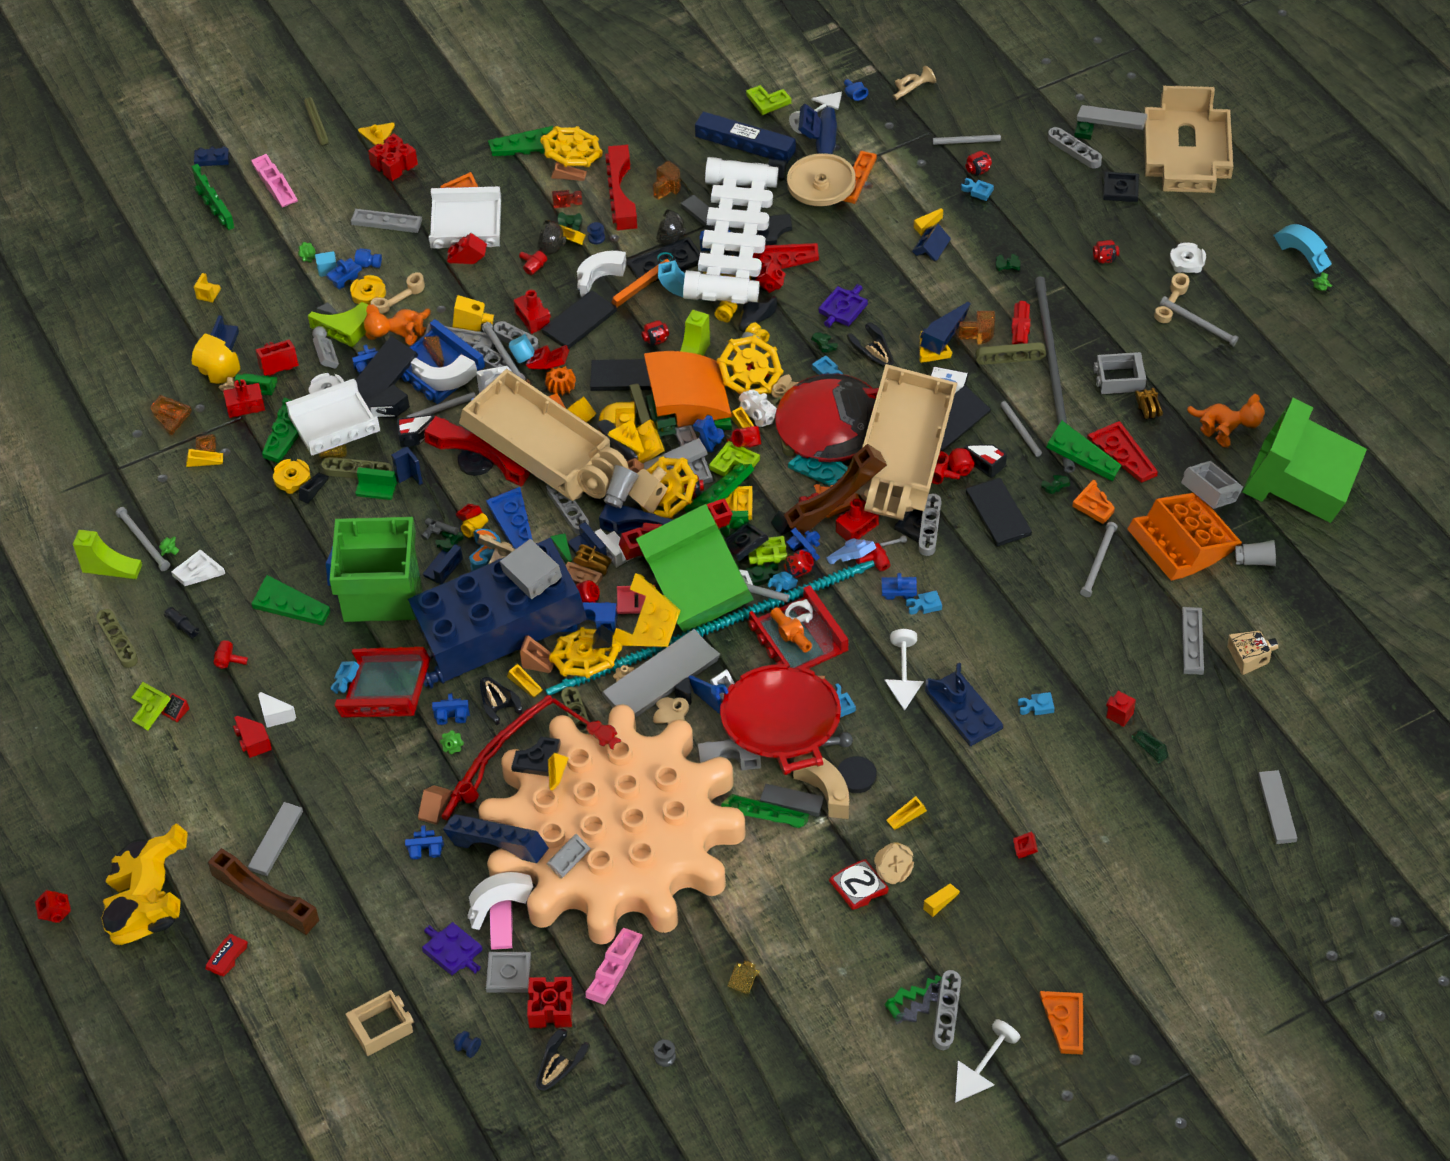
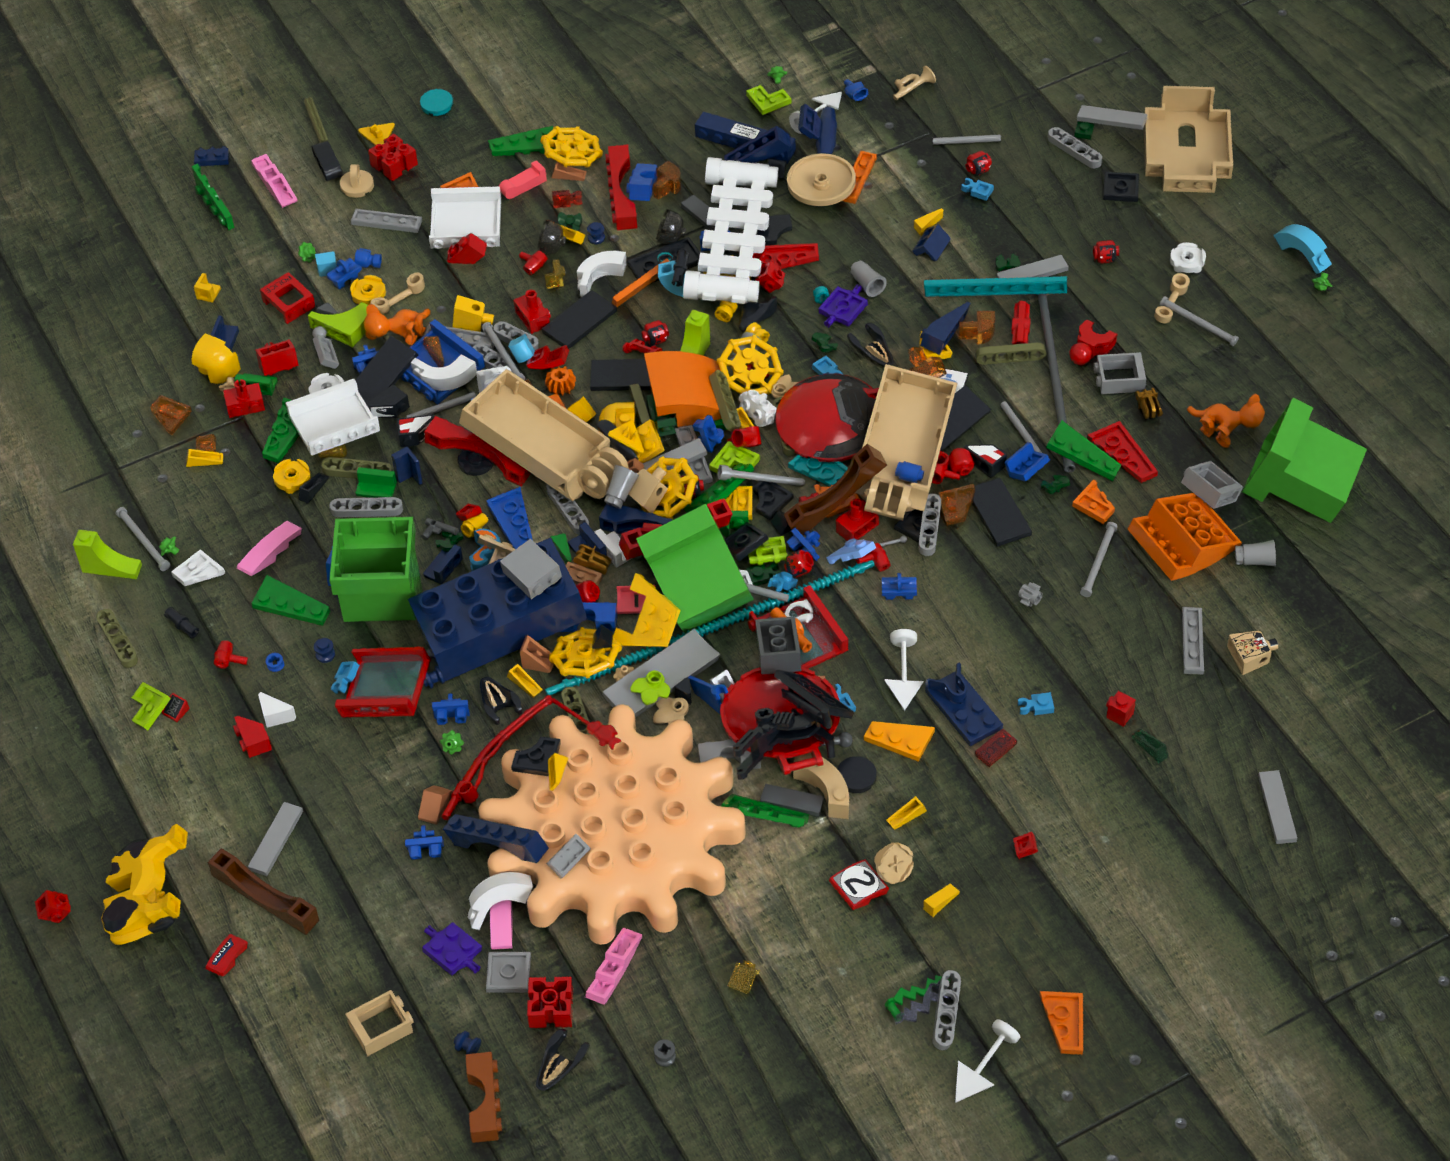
dark azure plate [906,590,942,615] -> none
none -> bright pink slope [237,521,302,576]
none -> red window [260,272,315,324]
none -> blue bush [266,653,284,672]
none -> black beam [311,141,343,181]
none -> dark blue wheel [314,638,335,663]
none -> light grey beam [330,497,403,517]
none -> tan tile [340,164,374,198]
none -> teal tile [420,89,453,116]
none -> dark orange arch [466,1052,502,1143]
none -> coral leg [499,160,547,199]
none -> clear yellow bracket [545,259,565,289]
none -> red piece [623,339,663,353]
none -> blue arch [626,163,657,201]
none -> lime plate [630,670,670,705]
none -> black pin [672,250,689,287]
none -> olive beam [709,370,741,432]
none -> light grey piece [717,465,805,486]
none -> dark blue slope [724,126,791,163]
none -> black piece [733,687,835,780]
none -> black tile [753,481,794,520]
none -> dark grey brick [755,616,801,675]
none -> bright green plant [767,66,787,84]
none -> black tile [774,670,854,719]
none -> teal bush [813,286,830,304]
none -> light grey plant [850,260,887,297]
none -> light orange wing [864,721,935,762]
none -> blue brick [895,461,924,483]
none -> clear orange brick [908,347,947,378]
none -> teal tile [924,276,1067,297]
none -> clear orange wing [939,484,975,526]
none -> clear red tile [975,728,1017,767]
none -> light grey tile [996,255,1069,278]
none -> blue bracket [1005,442,1050,481]
none -> light grey gear [1018,582,1043,607]
none -> red piece [1069,320,1118,365]

